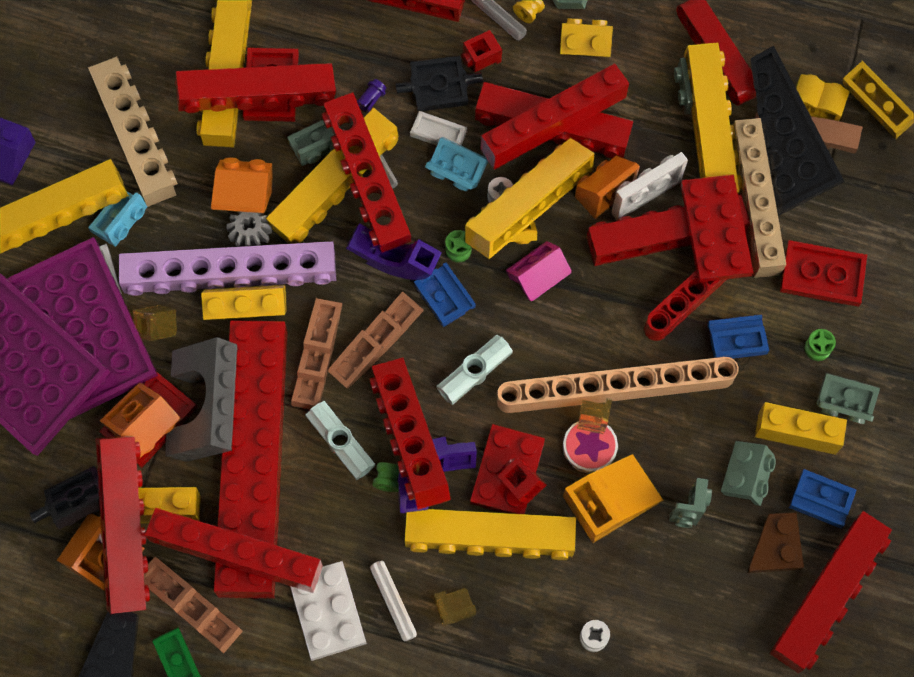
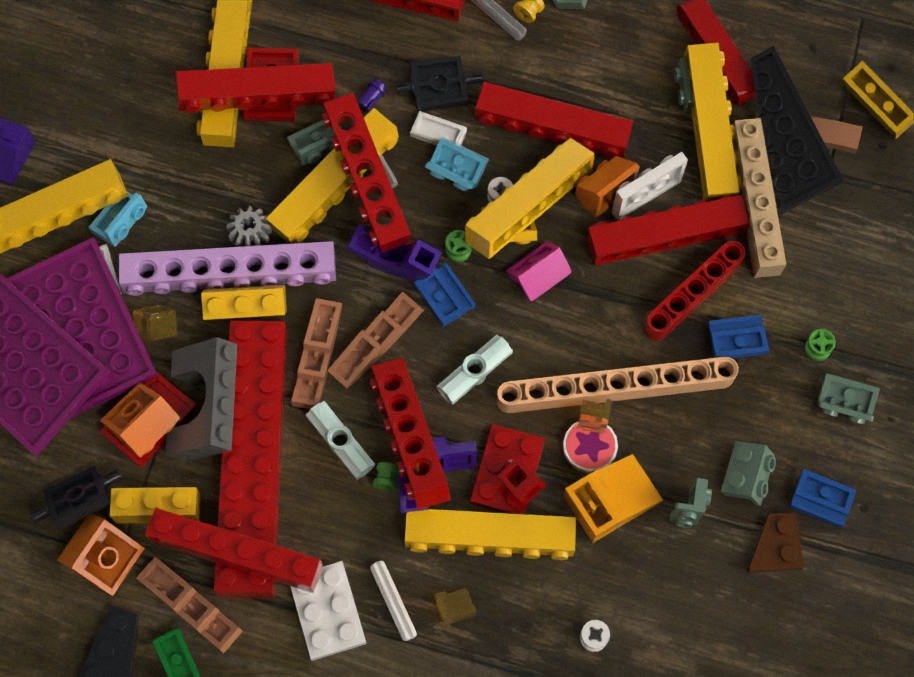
tan brick [88,57,178,207] -> none
red brick [95,436,150,614] -> none
orange slope [211,158,272,213] -> none
red brick [461,30,502,72] -> none
red brick [481,63,629,170] -> none
yellow bracket [560,18,613,57] -> none
red plate [680,174,753,282] -> none
yellow brick [755,402,847,455] -> none
red brick [769,511,892,674] -> none
red plate [780,240,867,307] -> none
yellow brick [795,74,850,121] -> none

